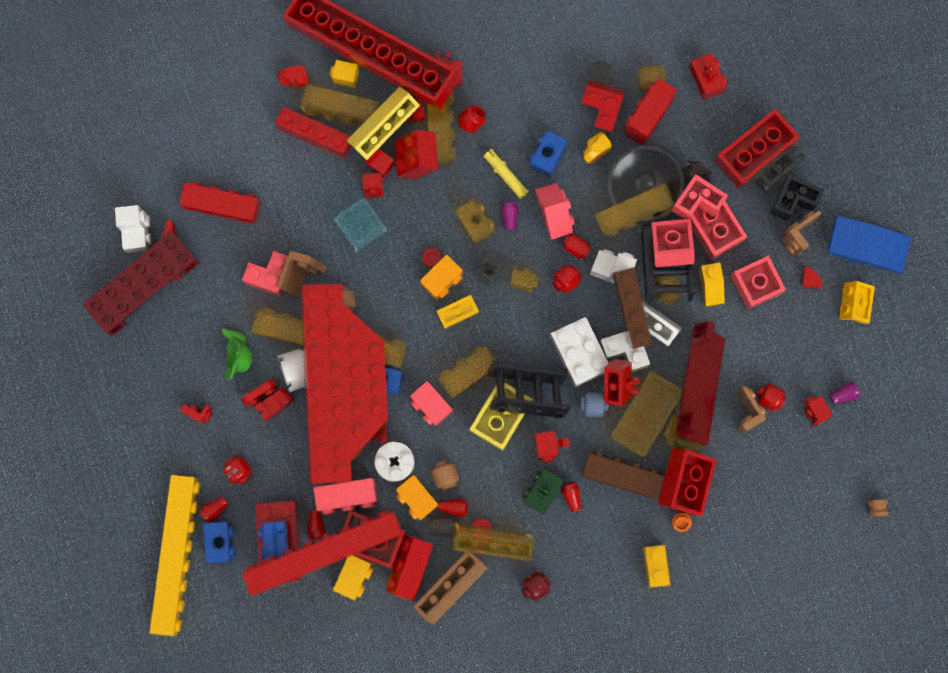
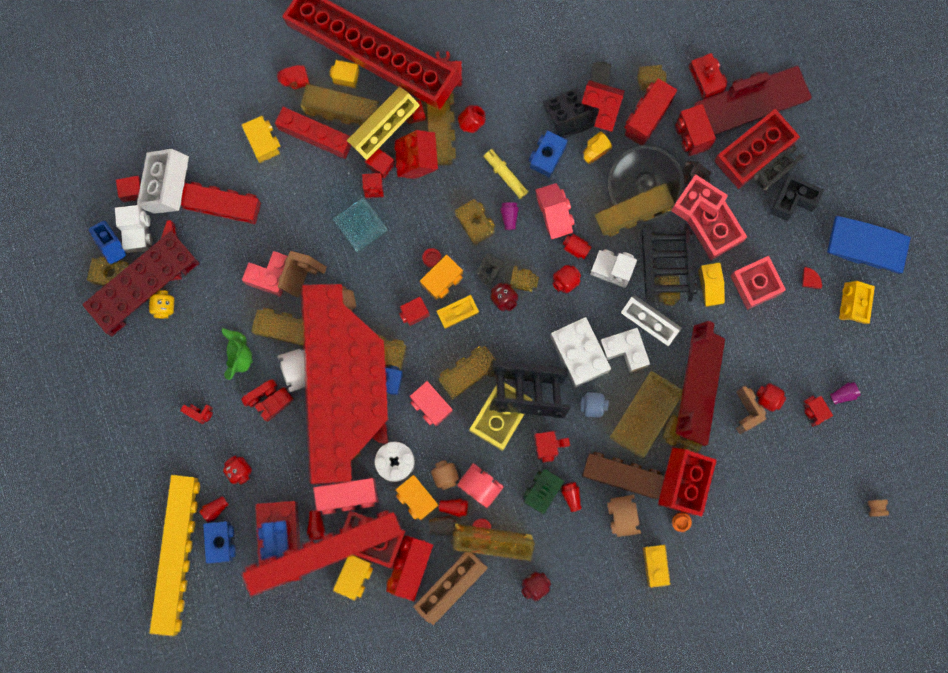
red brick [604,359,641,406] -> none
reddish brown brick [612,268,652,349] -> none
coral brick [652,219,694,267] -> none
medium nougat bracket [781,210,822,258] -> none
none -> clear yellow brick [87,257,129,286]
none -> blue brick [88,221,126,264]
none -> red brick [116,176,142,203]
none -> white brick [137,149,189,214]
none -> yellow head [149,290,174,319]
none -> yellow brick [242,116,281,163]
none -> red brick [399,296,430,326]
none -> coral brick [457,463,504,508]
none -> dark red head [490,283,518,311]
none -> black bracket [543,88,594,139]
none -> medium nougat brick [607,495,641,537]
none -> red brick [675,104,716,156]
none -> dark red bracket [694,66,812,135]

